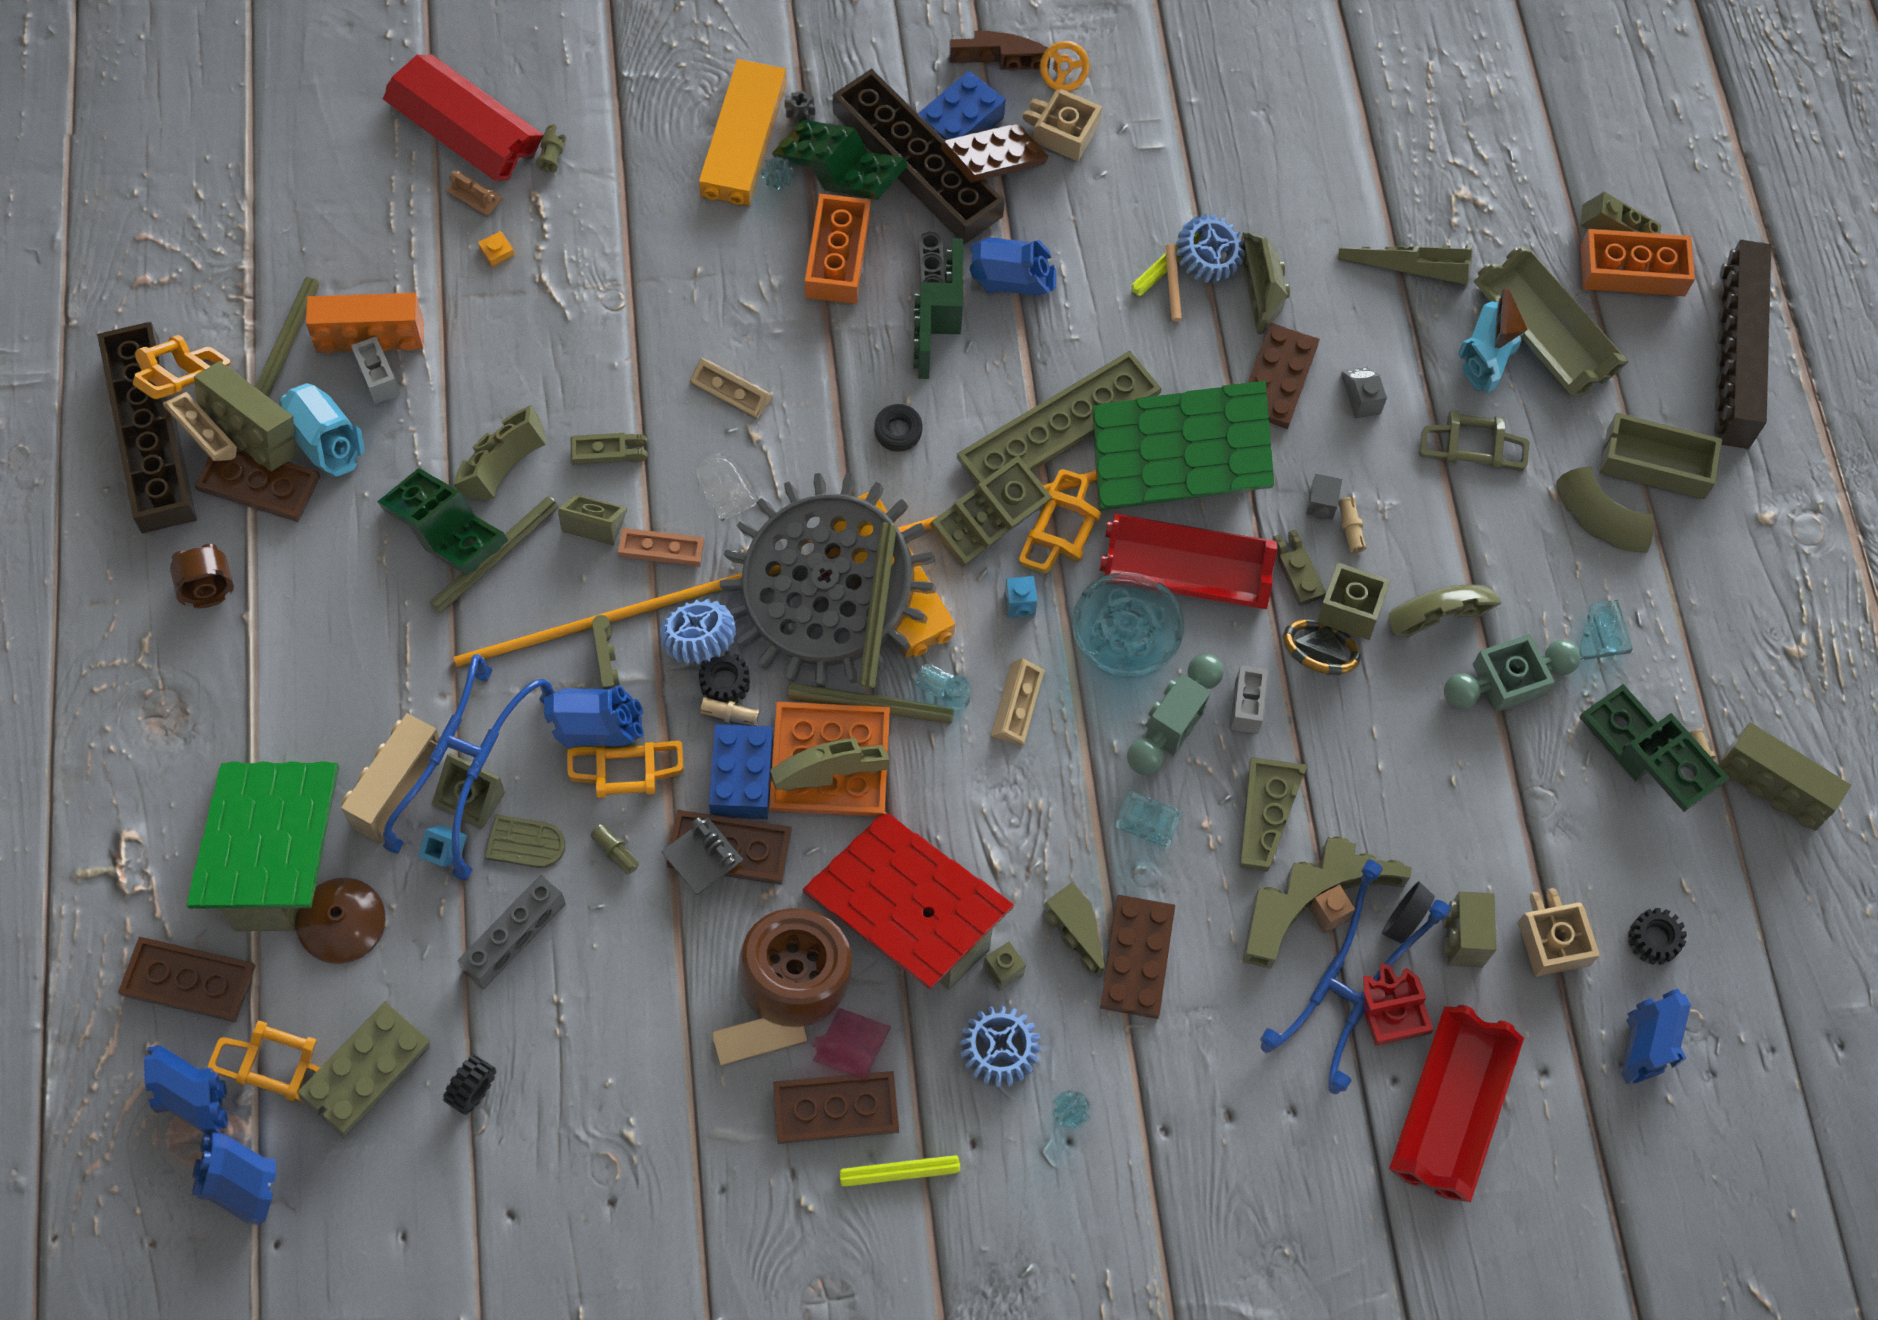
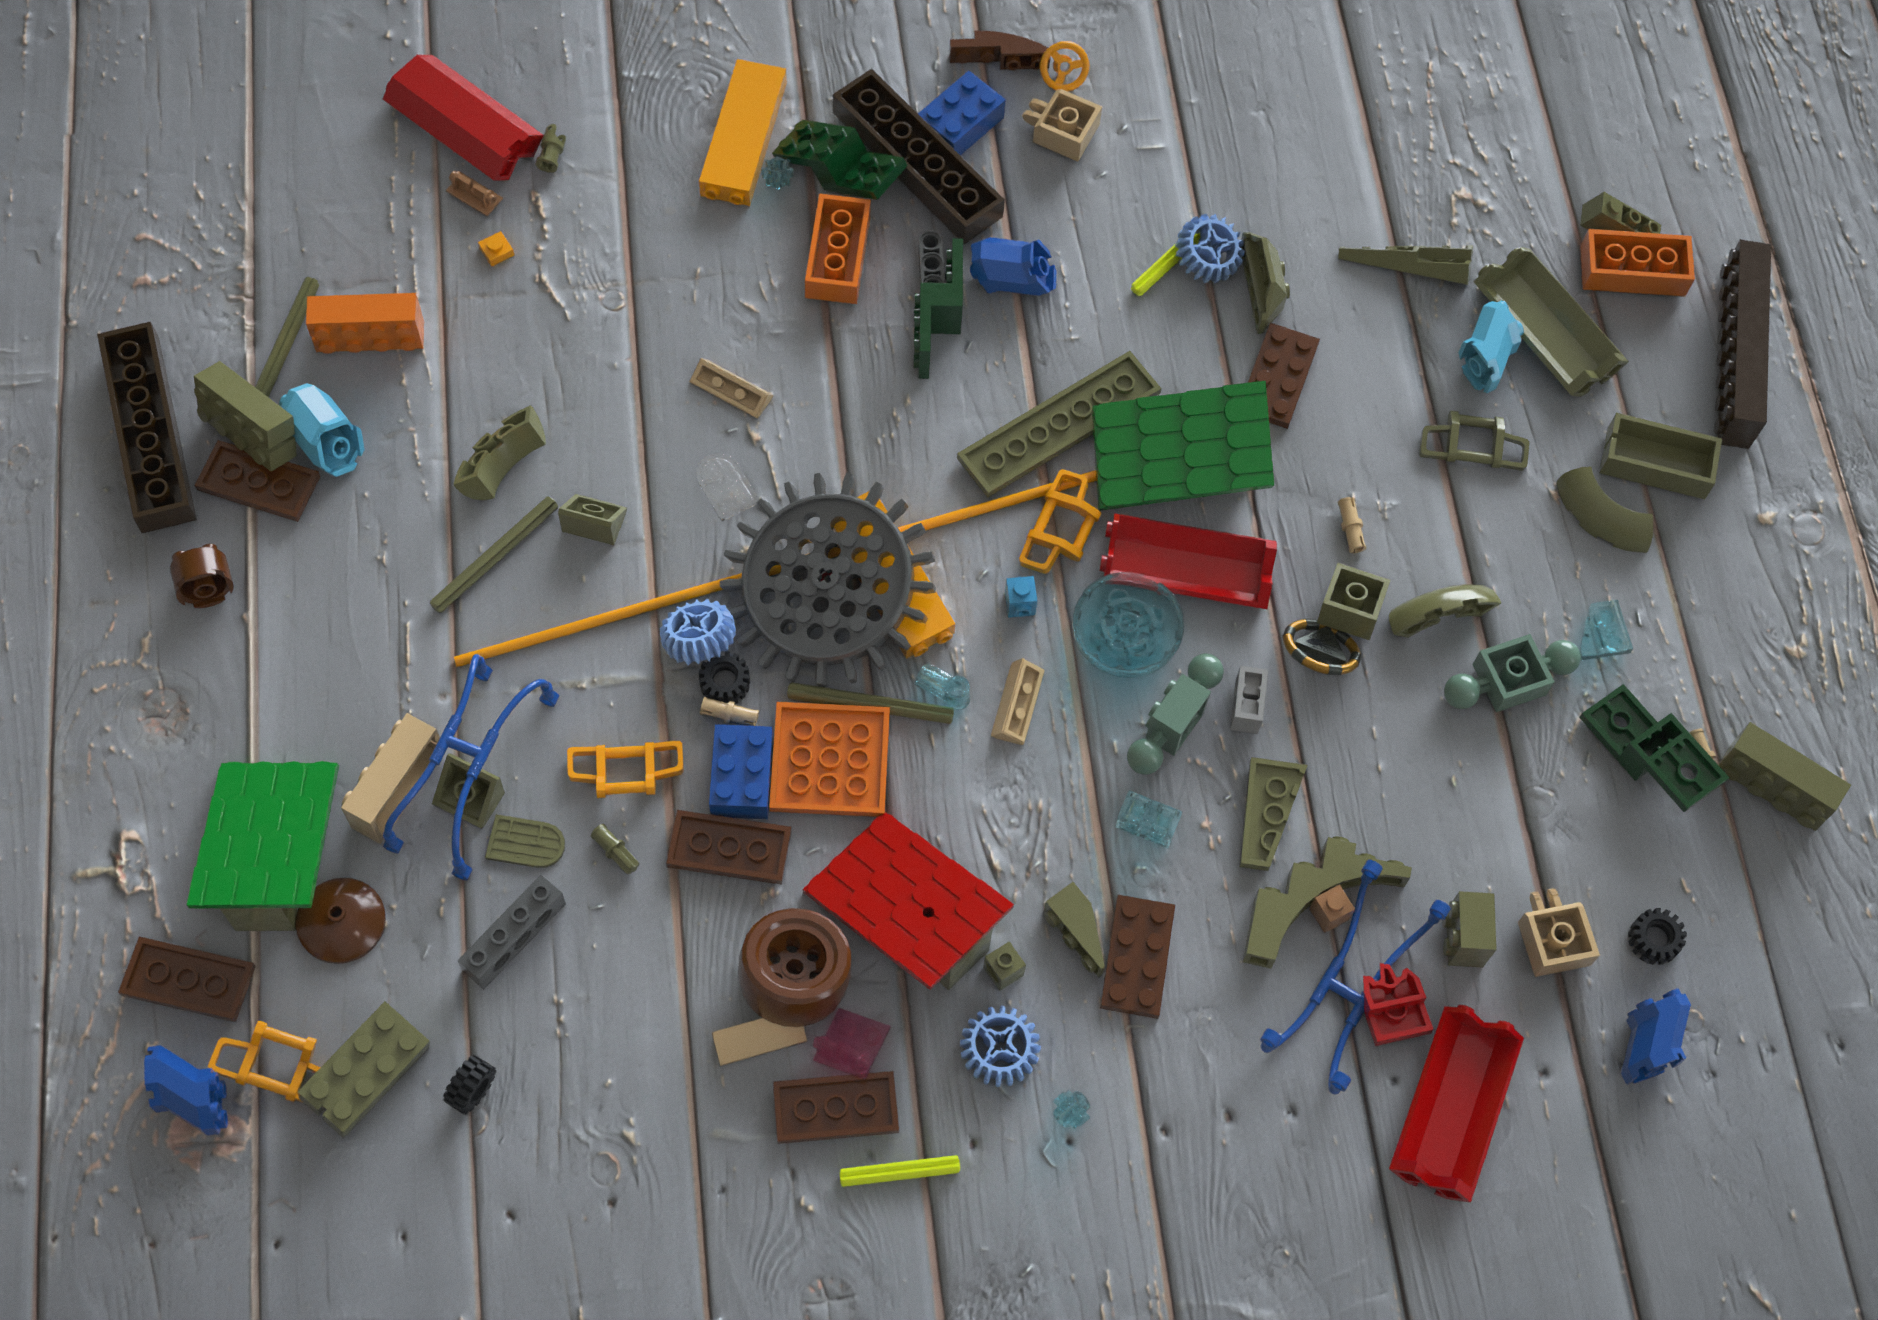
light orange bar [133,335,230,399] -> none
tan slope [163,392,237,461] -> none
blue brick [192,1132,276,1225] -> none
light grey brick [351,336,400,404] -> none
dark green bracket [377,468,509,576] -> none
dark azure brick [418,825,467,867] -> none
blue brick [544,685,644,749] -> none
olive hinge [570,433,648,465] -> none
olive plate [592,615,620,689] -> none
nougat plate [618,528,705,567] -> none
dark grey hinge [661,817,743,895] -> none
olive slope [770,738,890,791] -> none
dark grey gear [784,91,815,123] -> none
olive axle [859,522,897,688] -> none
black tyre [874,404,923,451] -> none
olive slope [929,455,1052,567] -> none
reddish brown plate [941,123,1049,183] -> none
light nougat bar [1165,244,1182,321] -> none
olive hinge [1272,530,1326,605] -> none
dark grey brick [1306,474,1342,520] -> none
dark grey slope [1341,367,1387,418] -> none
black tyre [1382,881,1435,944] -> none
reddish brown slope [1495,289,1528,348] -> none

